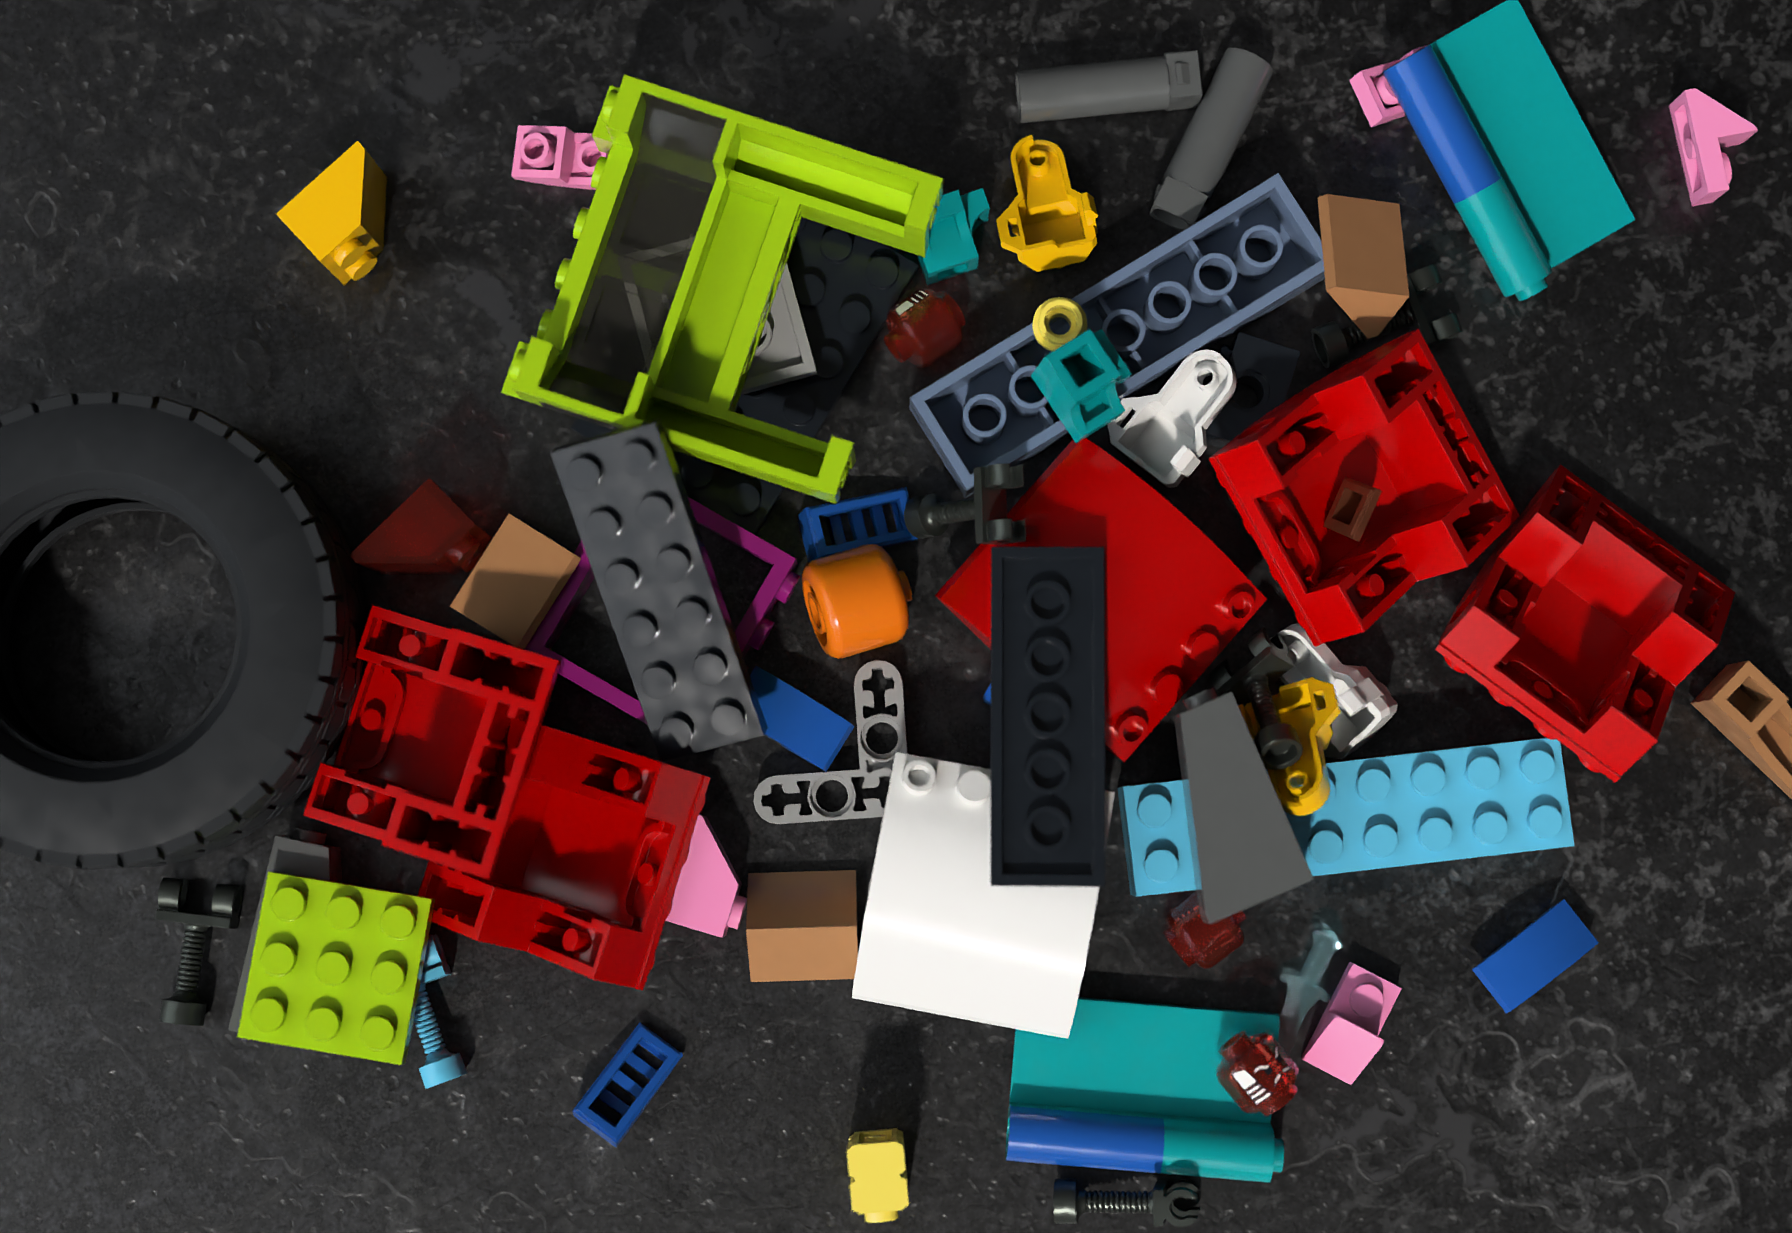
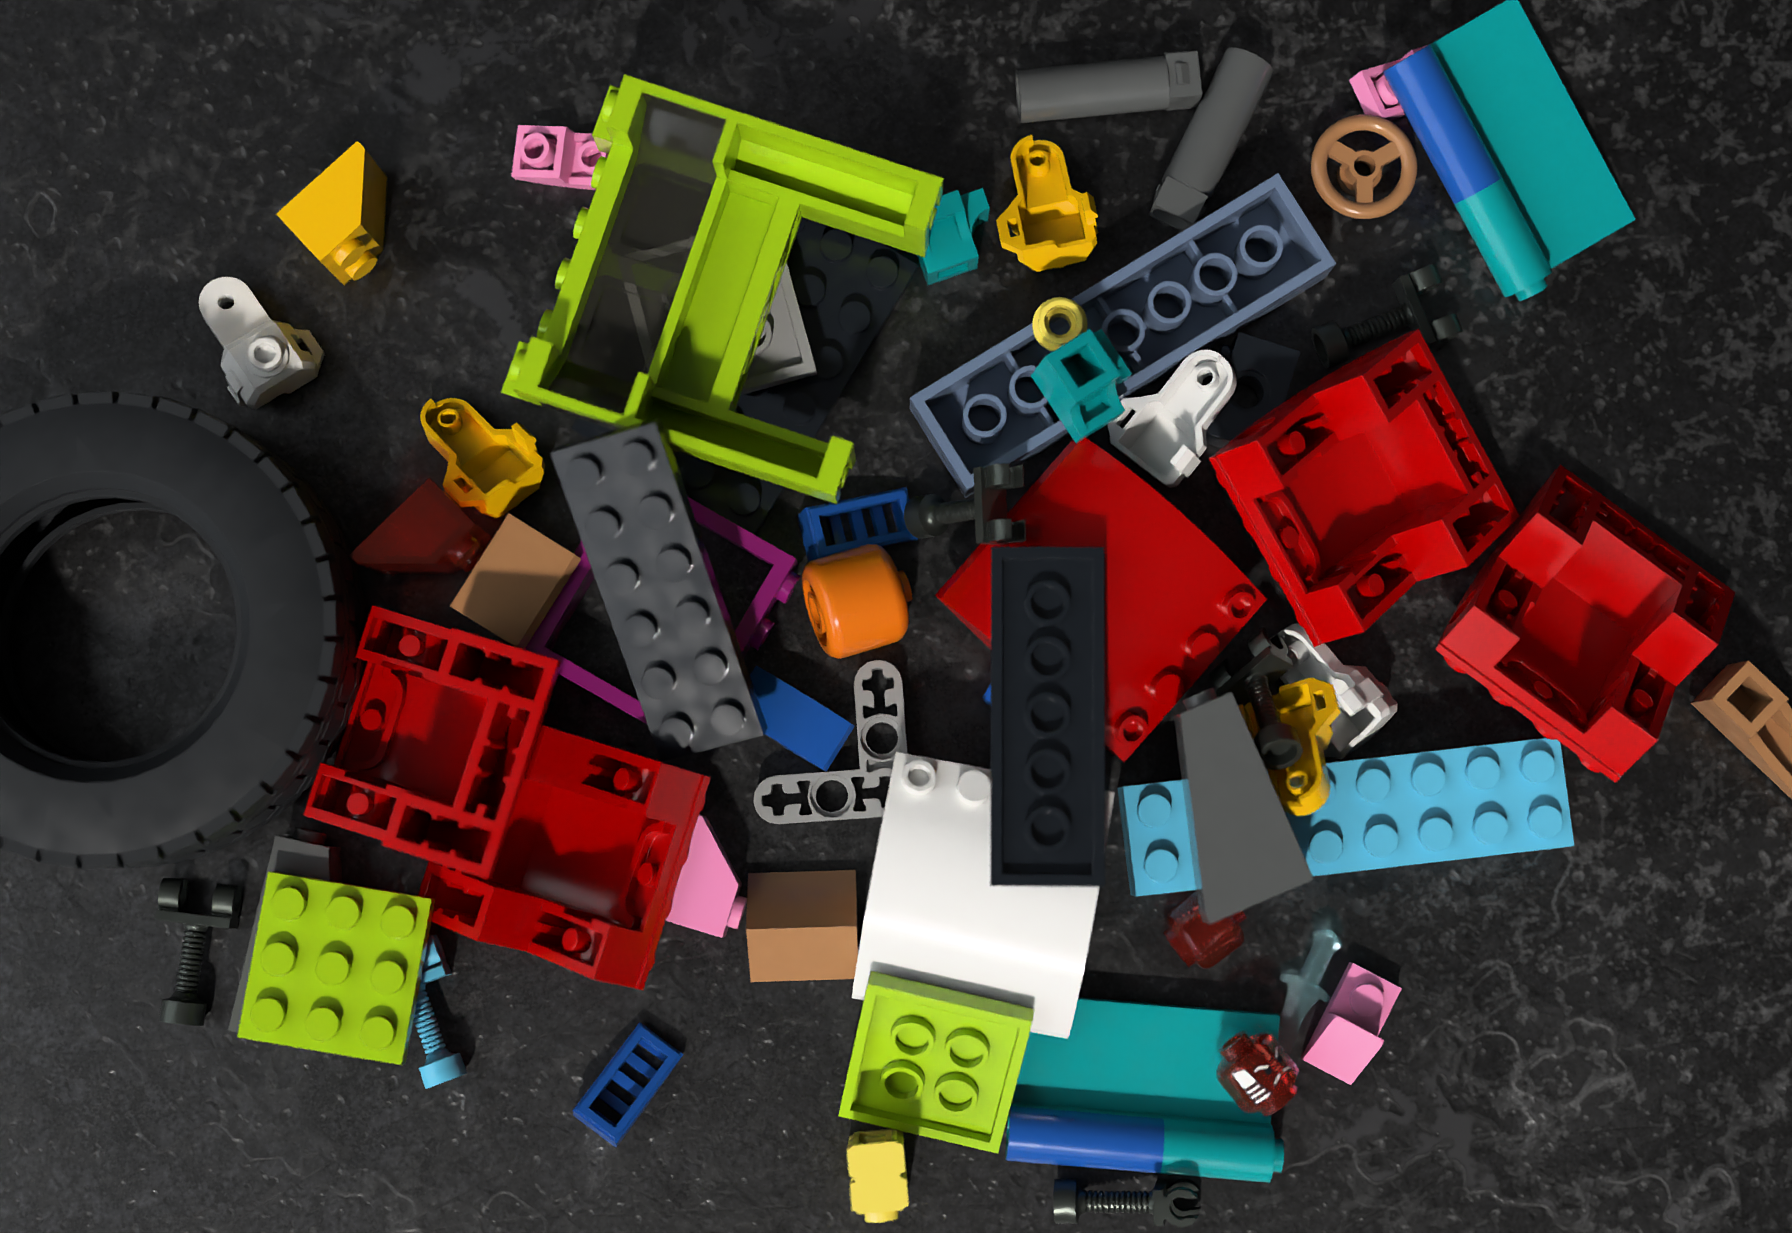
clear red head [884,288,966,368] -> none
medium nougat slope [1318,194,1409,339] -> none
copper slope [1324,477,1382,541] -> none
blue slope [1472,899,1599,1013] -> none
bright pink slope [1669,88,1758,206] -> none
none -> white piece [199,277,324,410]
none -> yellow piece [420,398,545,518]
none -> lime plate [838,971,1034,1154]
none -> medium nougat piece [1311,114,1417,219]

